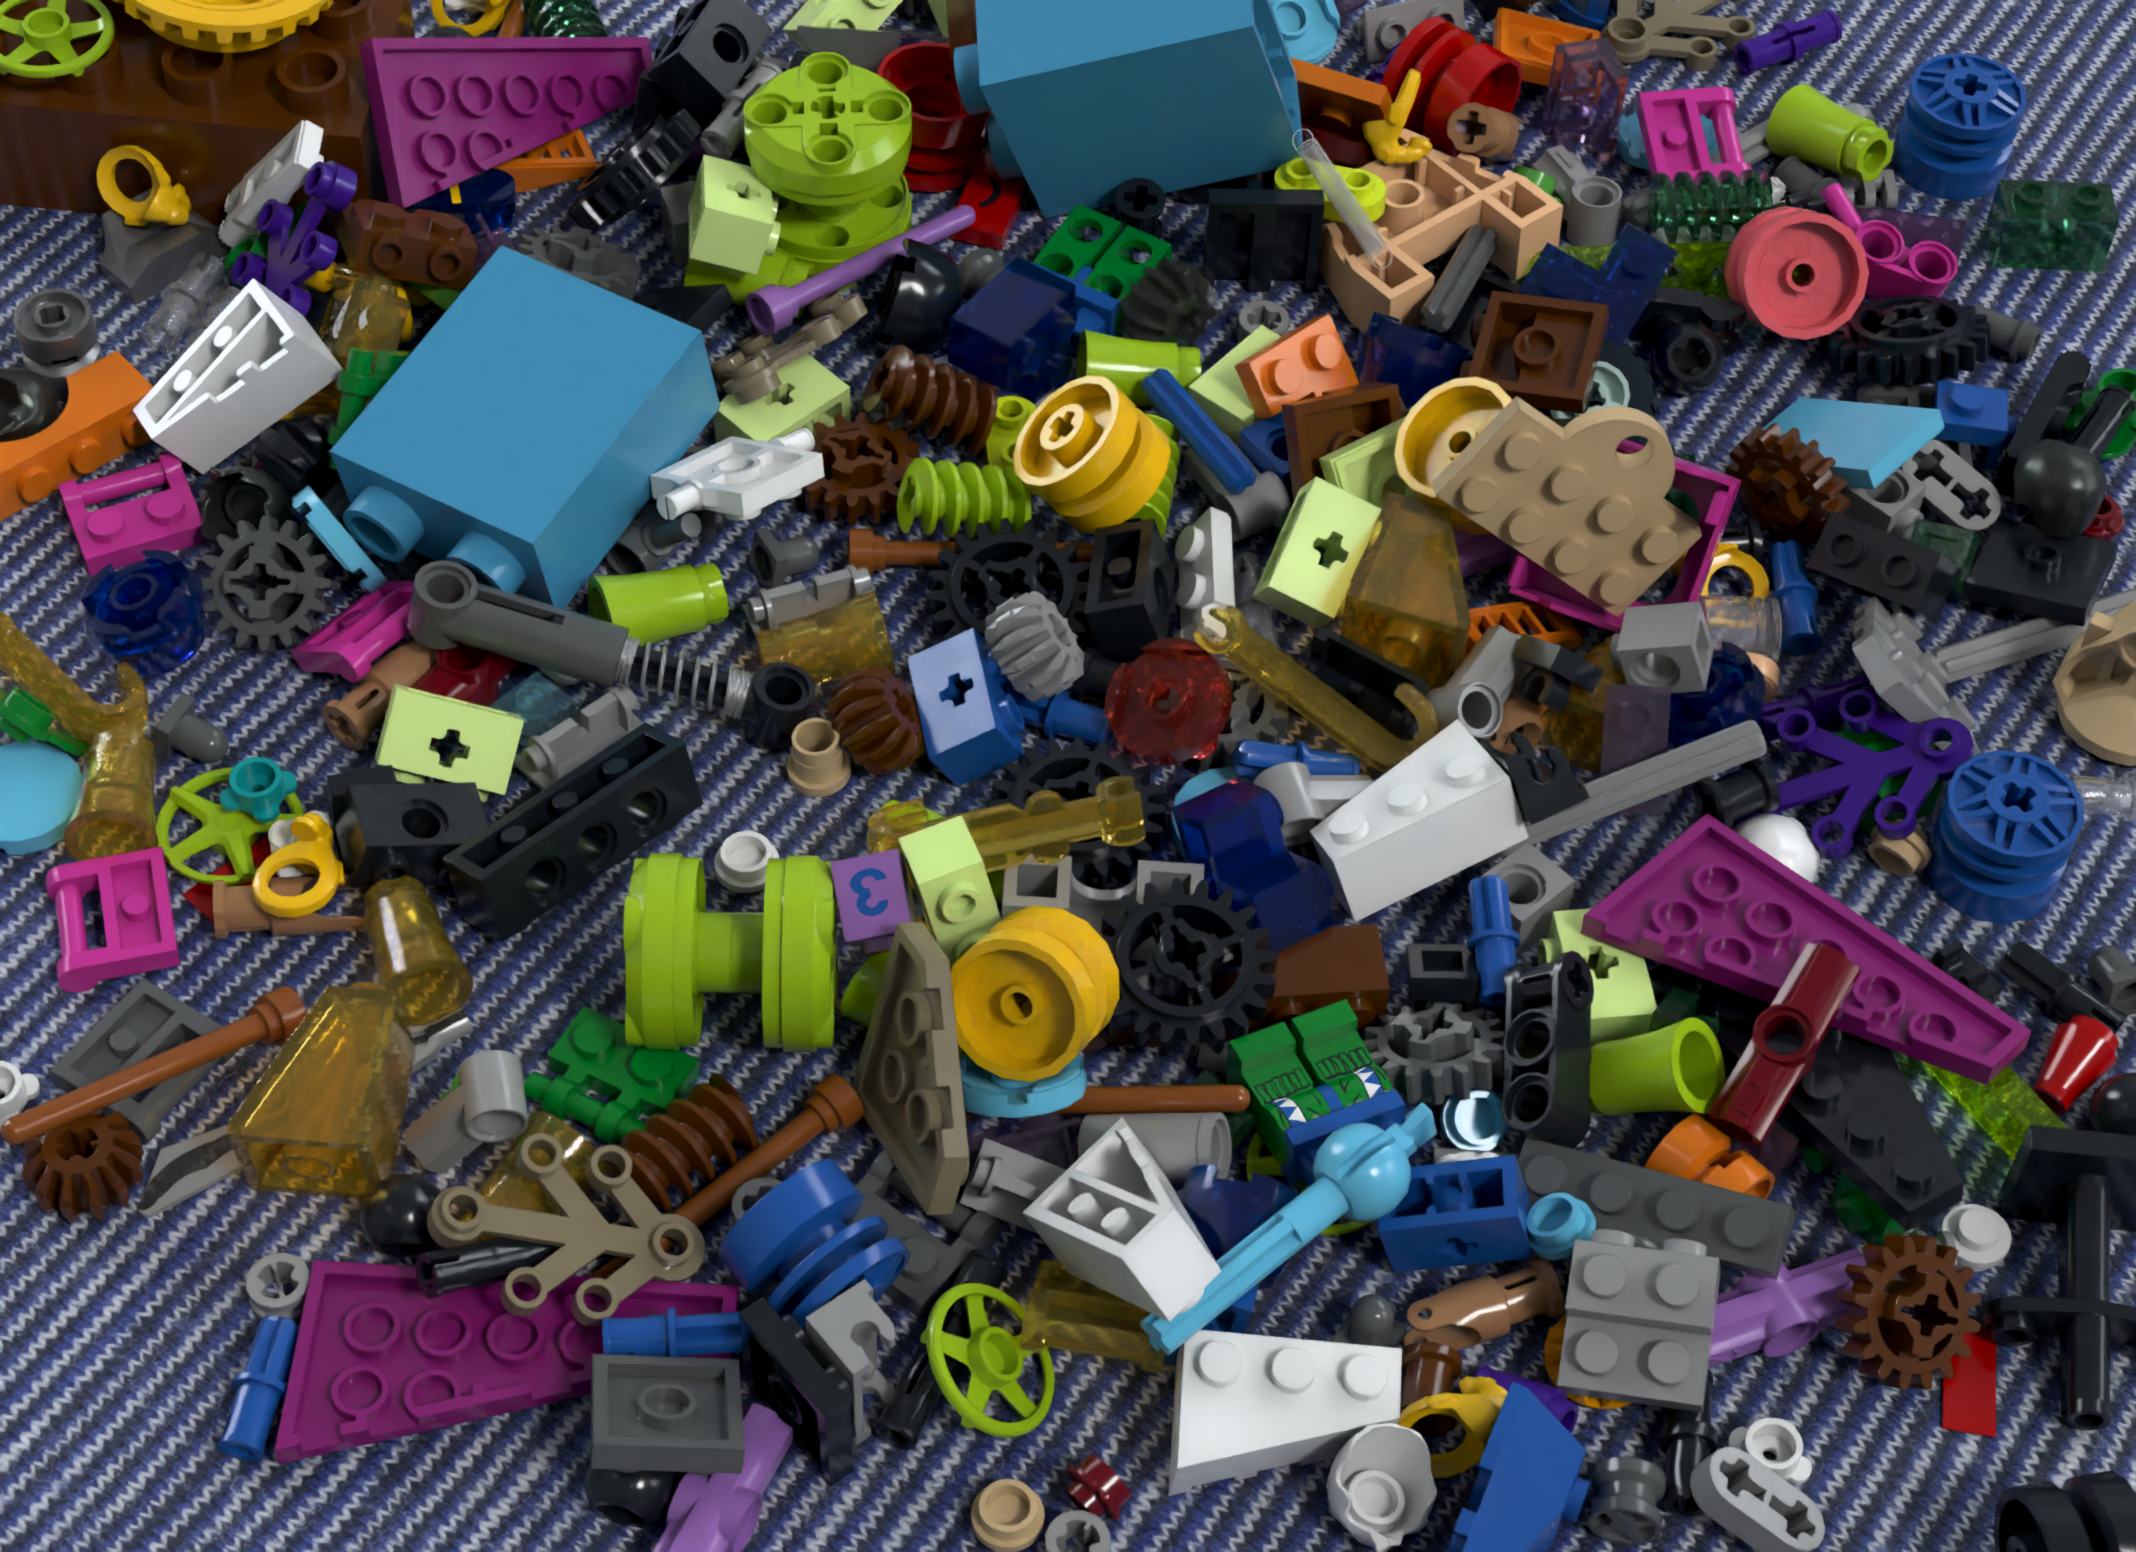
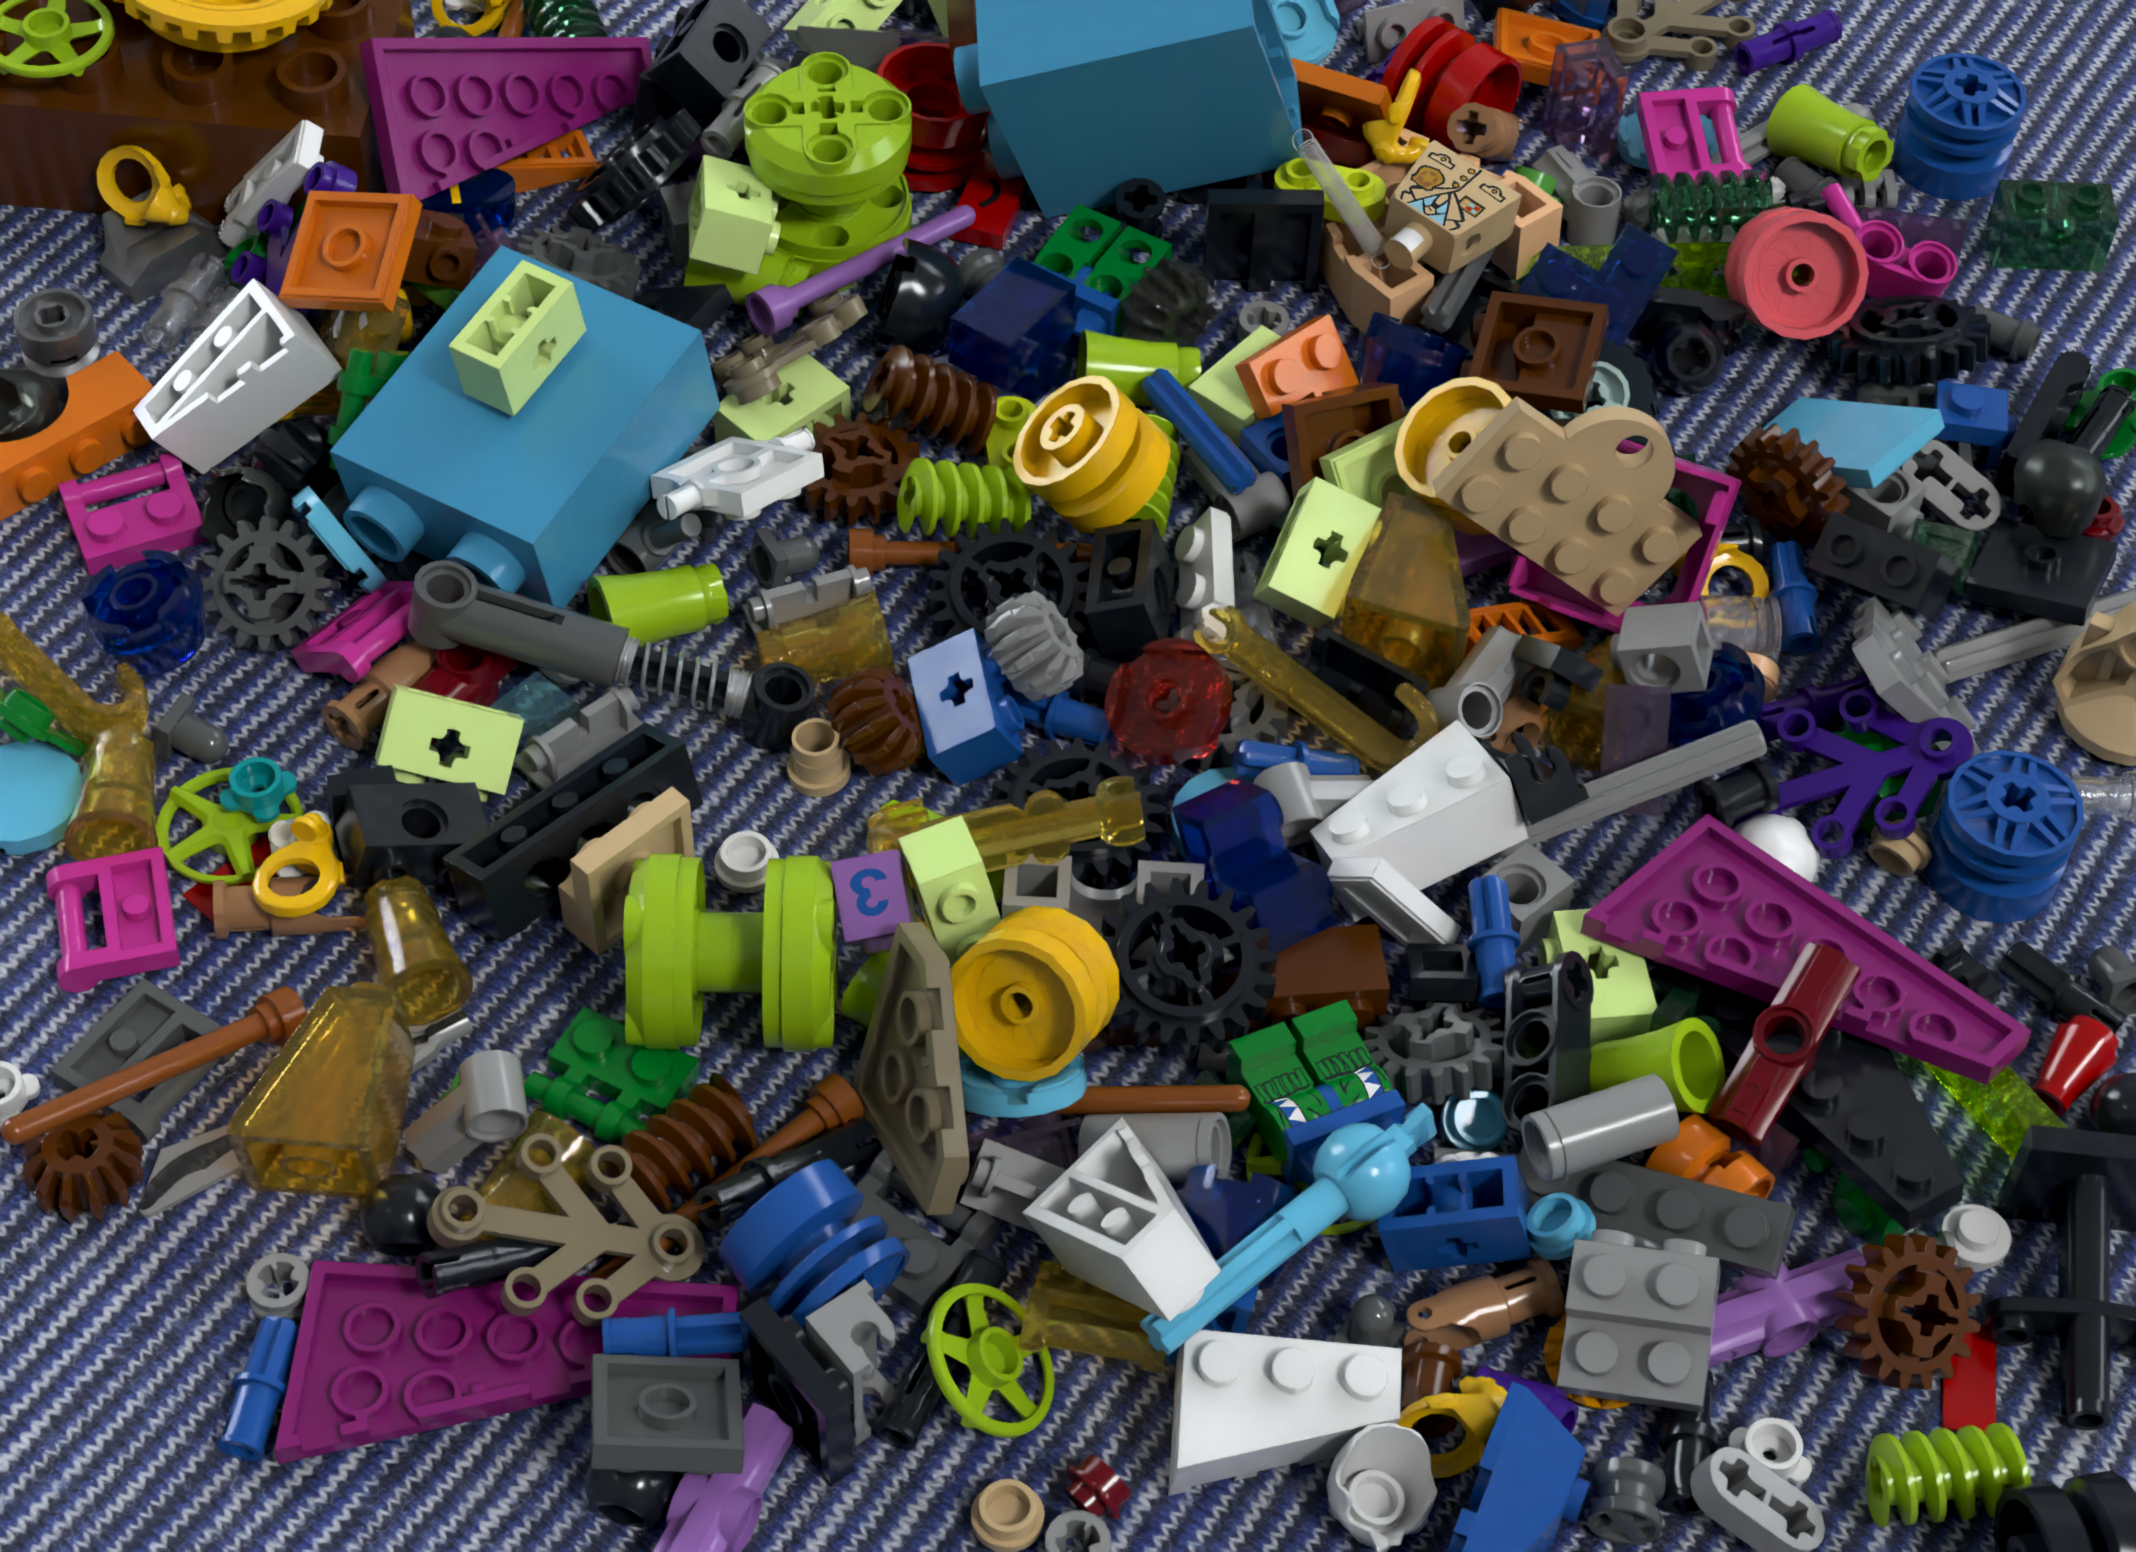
none -> orange plate [278,190,423,313]
none -> yellowish green brick [448,260,587,417]
none -> tan plate [558,786,695,956]
none -> black pin [695,1117,879,1231]
none -> white tile [1326,857,1461,947]
none -> tan torso [1383,140,1522,274]
none -> light grey pin [1521,1073,1679,1182]
none -> lime piece [1865,1422,2032,1528]

